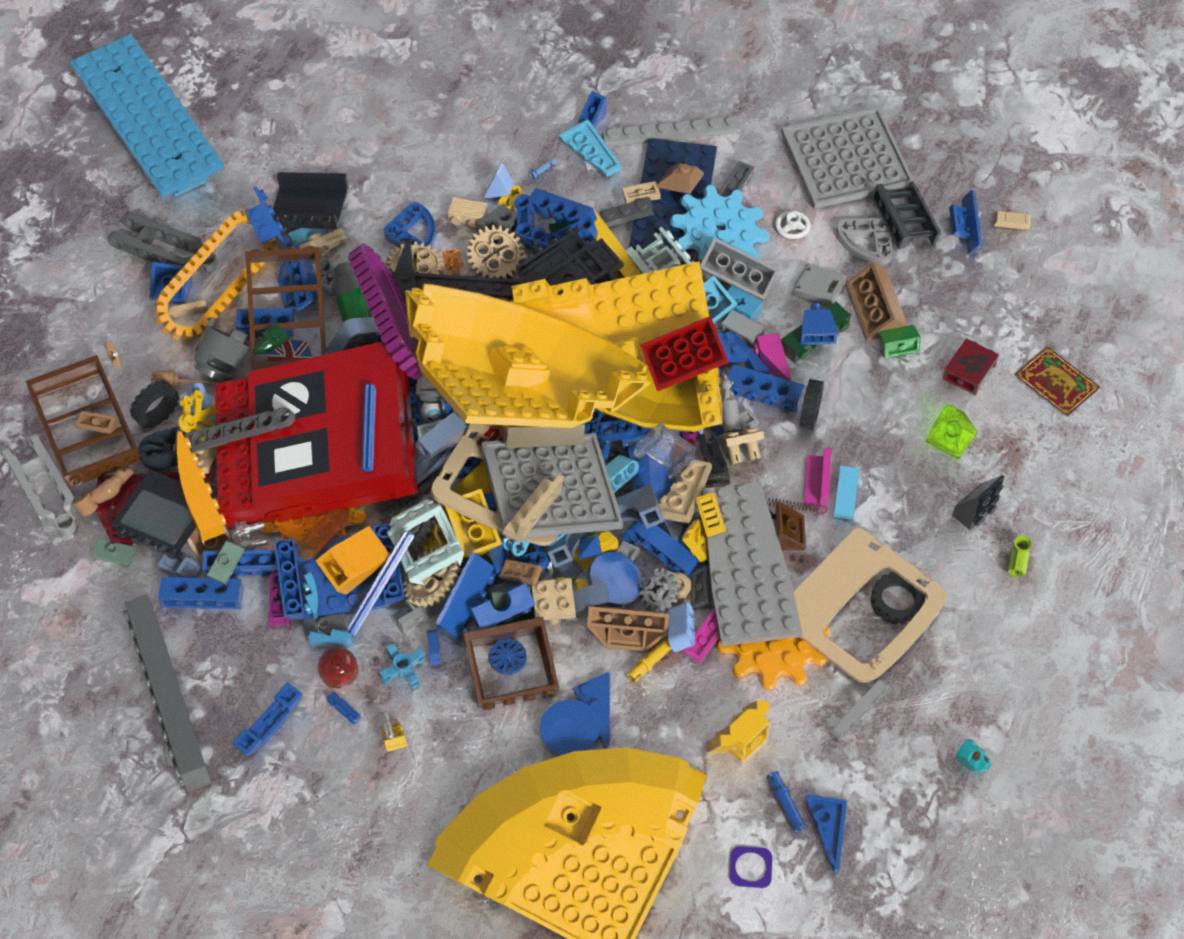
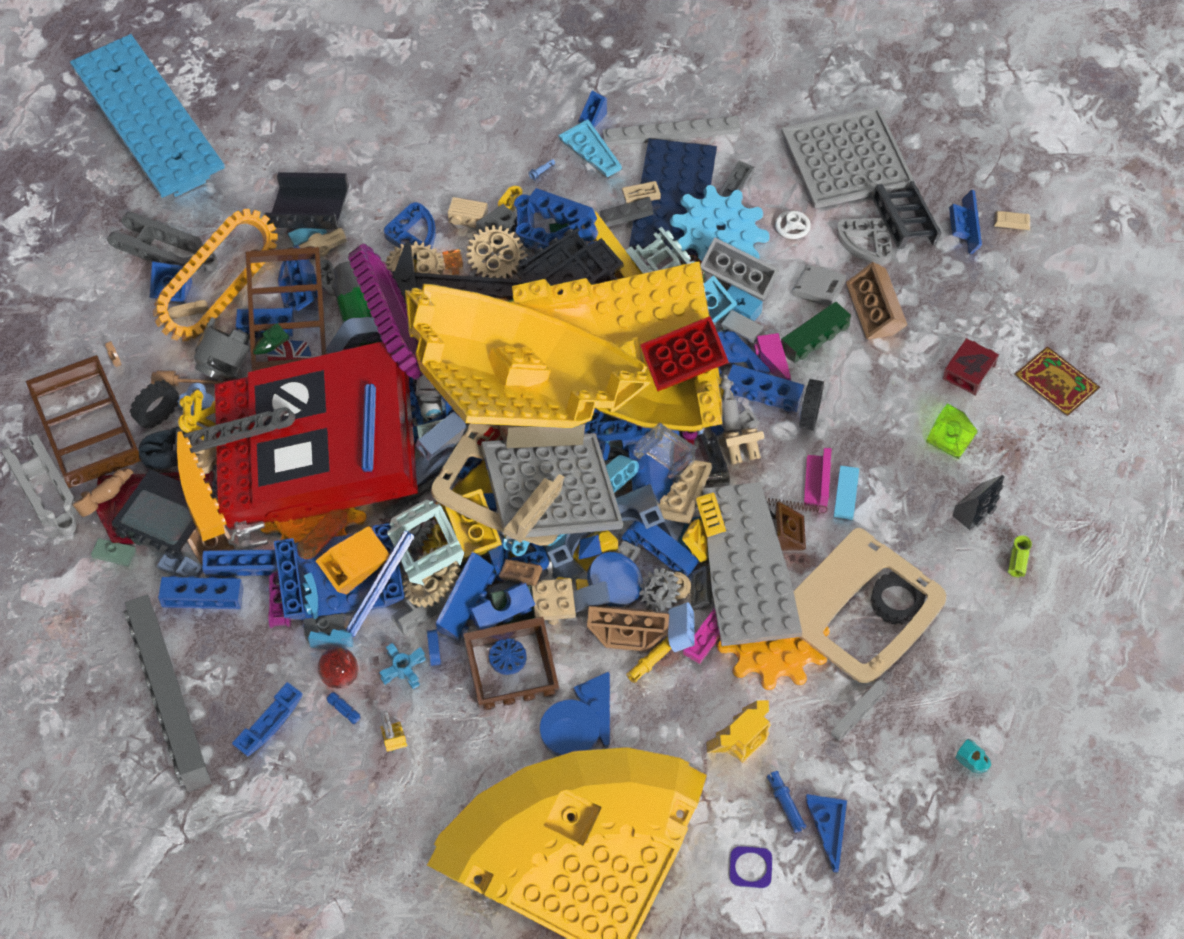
medium nougat slope [74,411,119,434] -> none
sand green plate [207,541,245,585] -> none
blue bracket [246,186,292,249] -> none
light blue slope [484,164,514,198] -> none
medium nougat slope [657,164,704,194] -> none
blue torso [800,303,838,345] -> none
green panel [879,325,921,358] -> none

